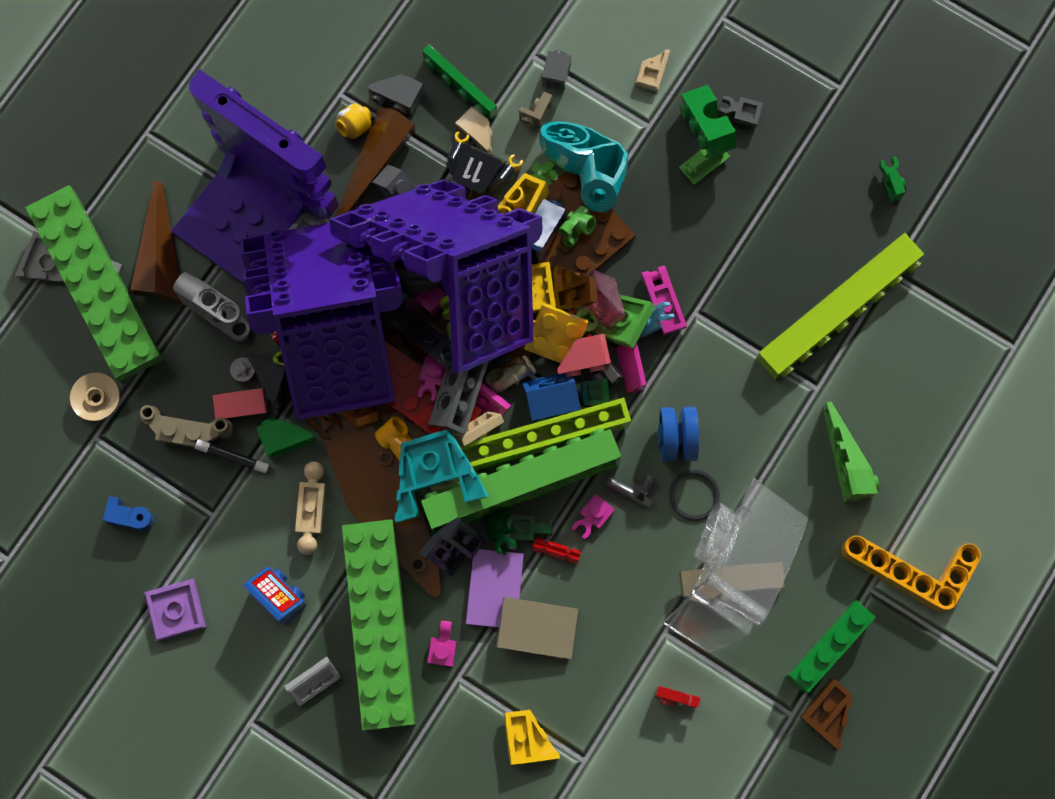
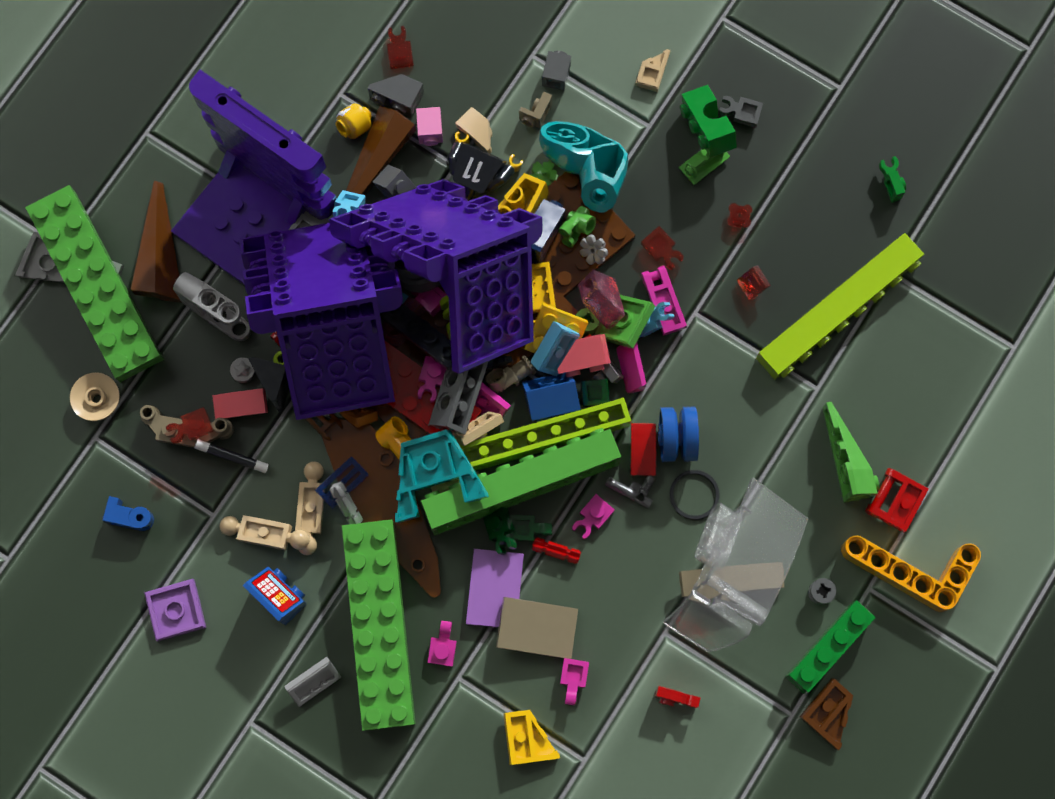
green slope [257,418,316,459] -> none
black slope [419,517,486,576] -> none
green plate [422,44,497,121] -> none
reddish brown wing [553,266,598,312] -> none
none -> clear red plate [166,407,214,444]
none -> tan plate [220,515,310,551]
none -> clear blue tile [315,456,369,509]
none -> light grey axle [330,482,363,524]
none -> medium azure plate [333,190,365,217]
none -> clear red plate [387,26,414,69]
none -> bright pink brick [416,107,443,146]
none -> medium azure slope [531,321,580,376]
none -> dark pink plate [560,658,589,706]
none -> light grey plant [579,235,608,265]
none -> red slope [630,423,656,476]
none -> clear red plate [641,226,684,270]
none -> clear red plate [727,203,752,228]
none -> clear red plate [737,266,771,300]
none -> dark grey wheel [808,578,836,605]
none -> red plate [865,468,929,533]

